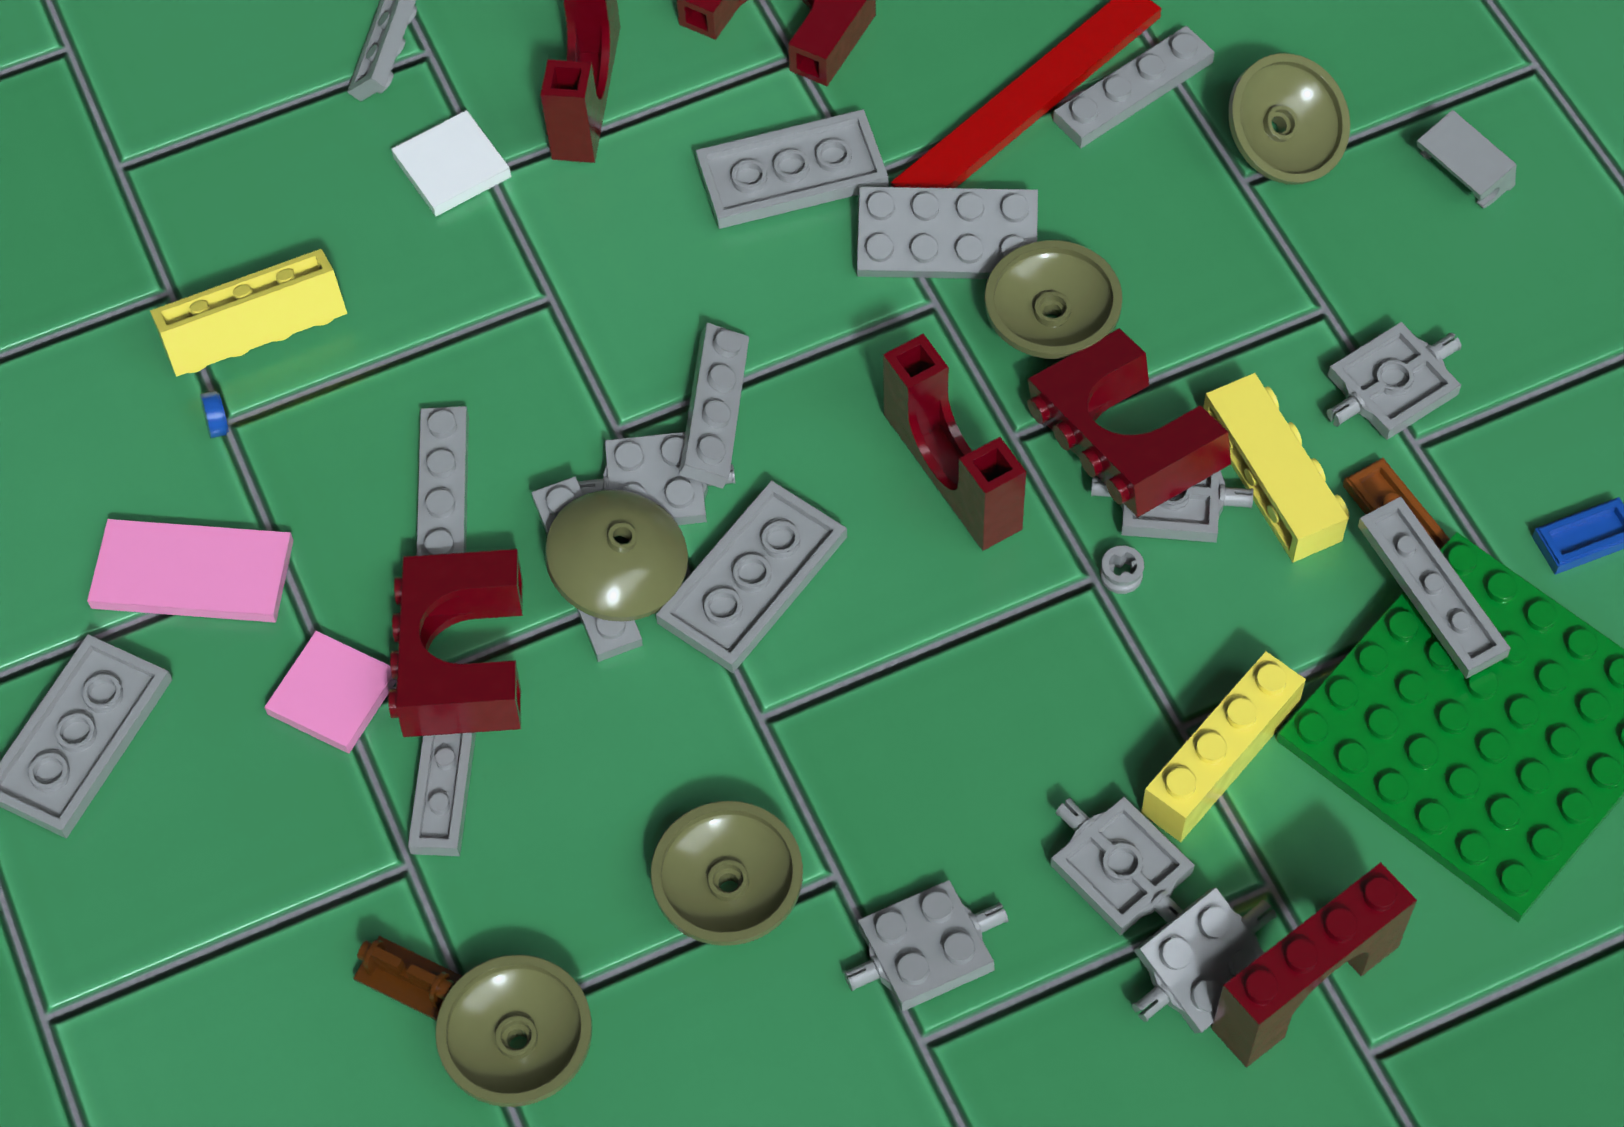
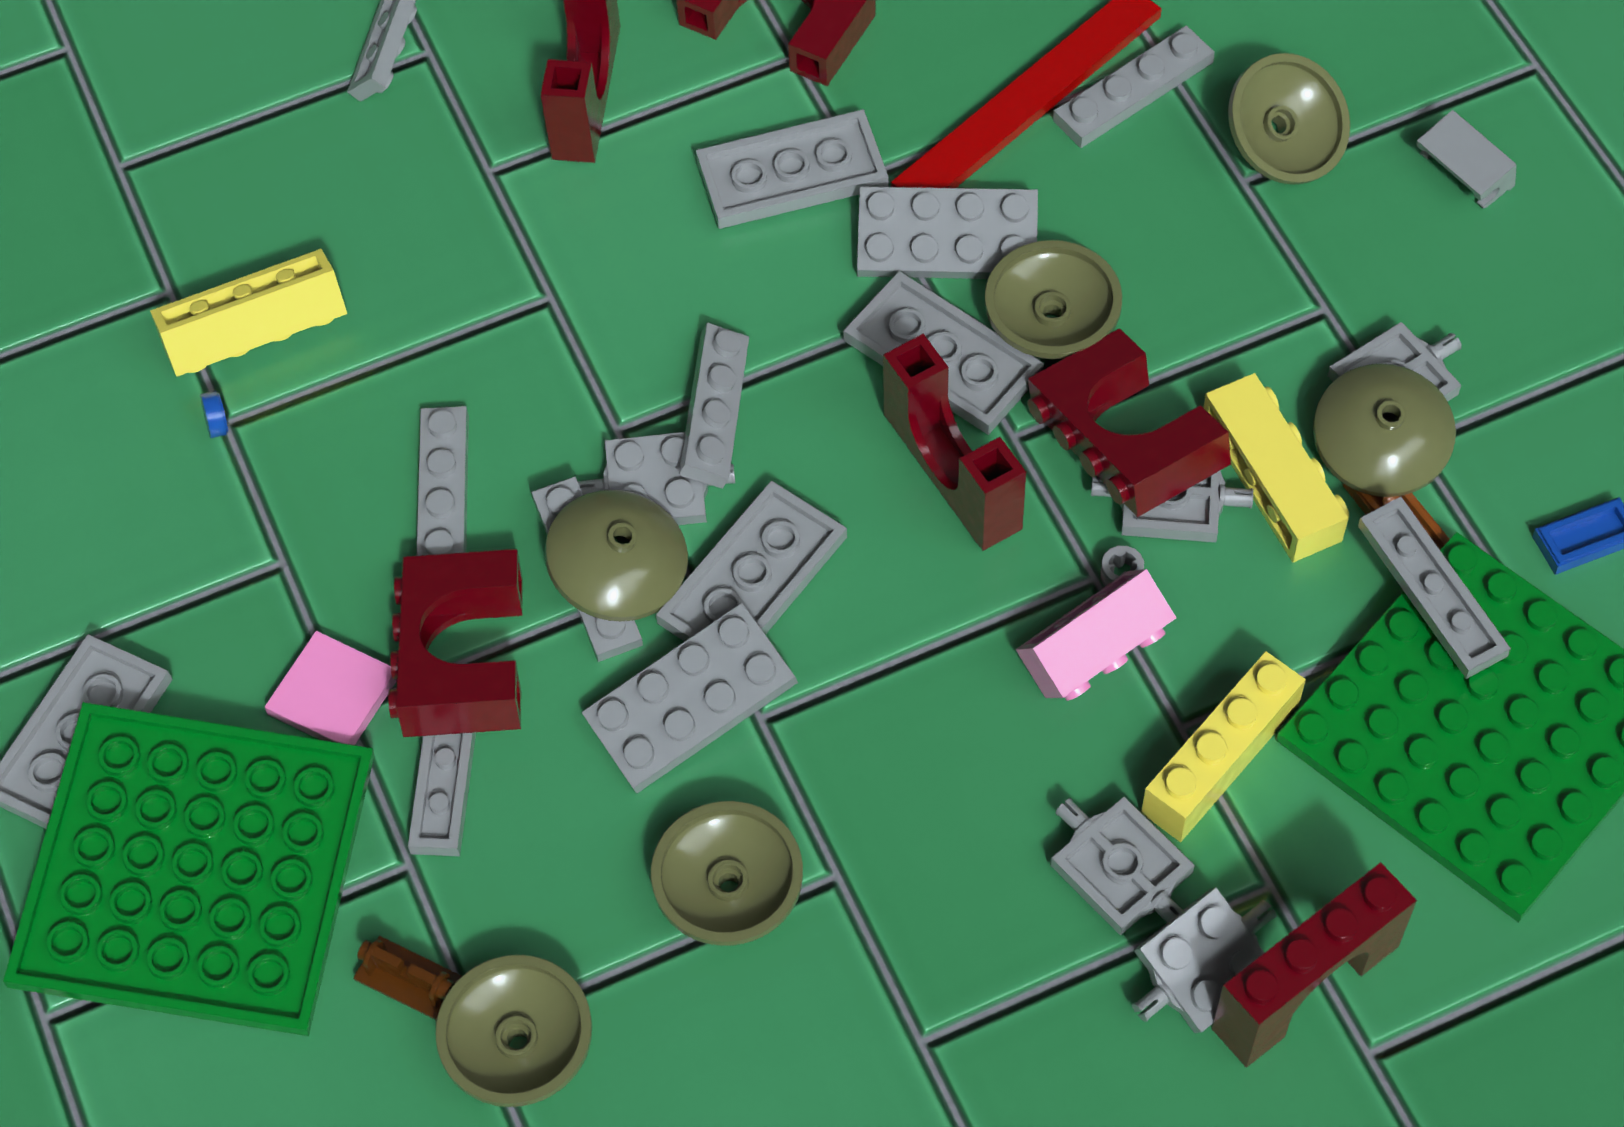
bright pink tile [87,519,294,623] -> none
white tile [391,110,511,216] -> none
light grey plate [843,880,1008,1012] -> none
none -> green plate [3,702,374,1036]
none -> light grey plate [581,603,798,793]
none -> light grey plate [843,271,1044,435]
none -> bright pink brick [1015,569,1176,701]
none -> olive dish [1313,364,1456,497]

